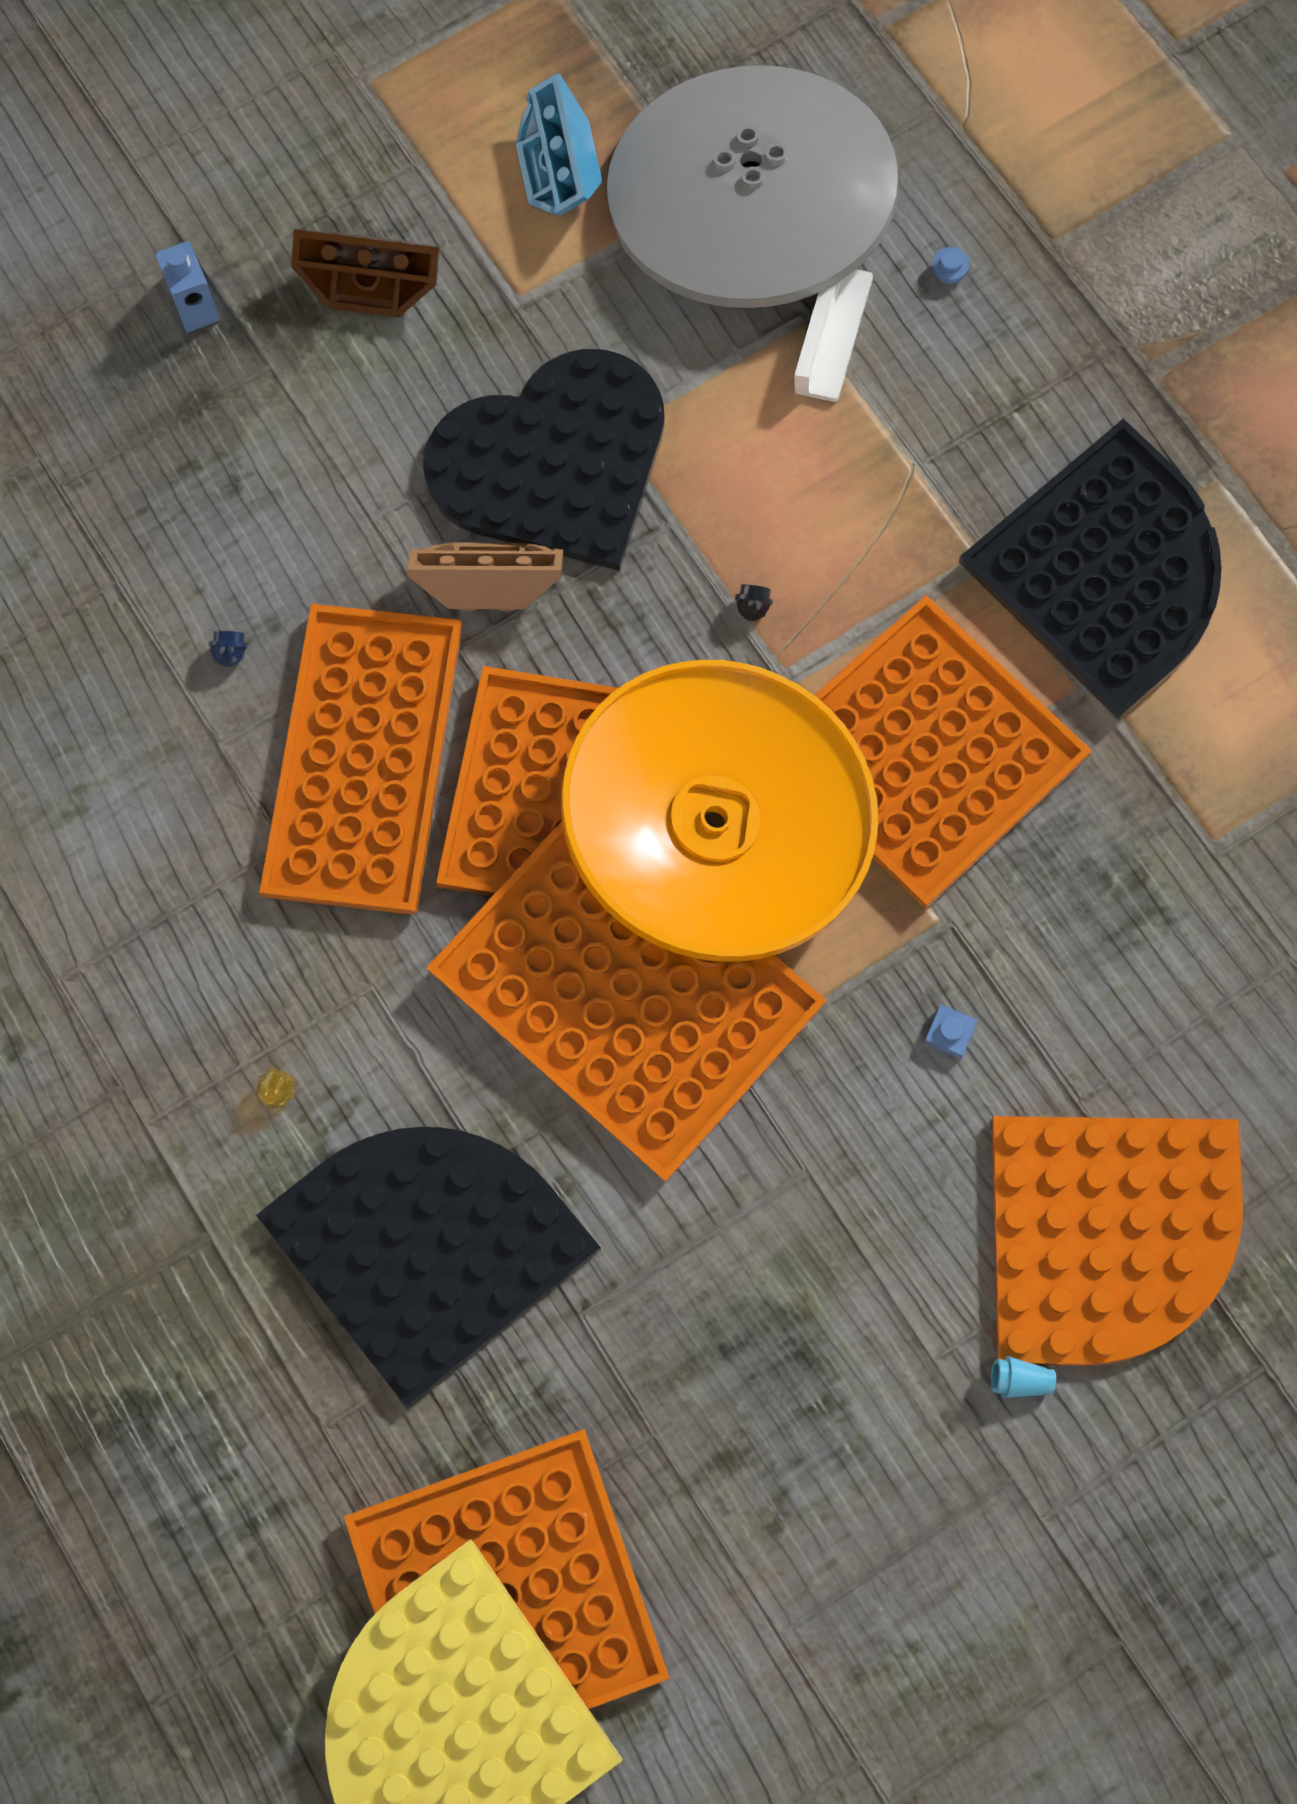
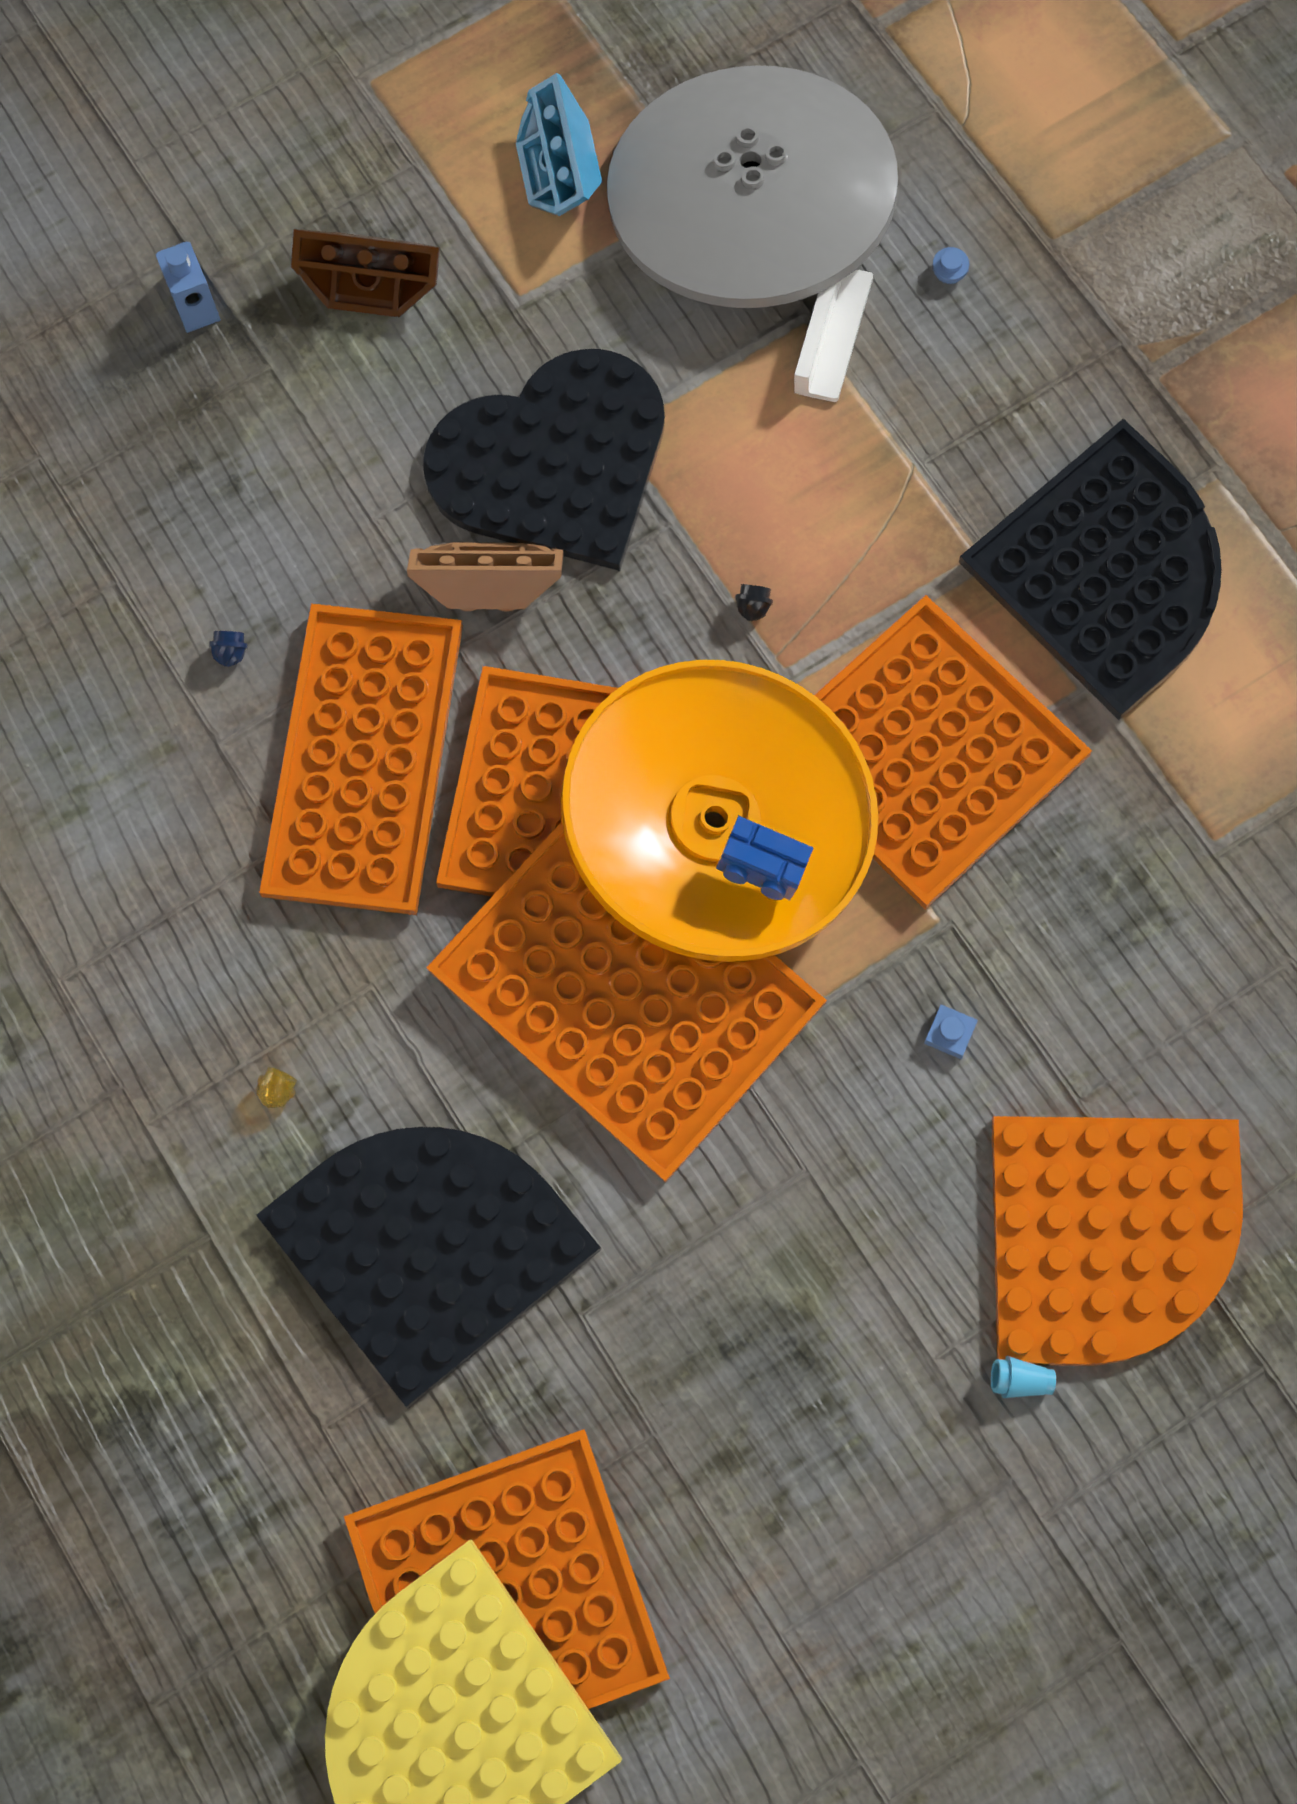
none -> blue brick [716,816,814,900]

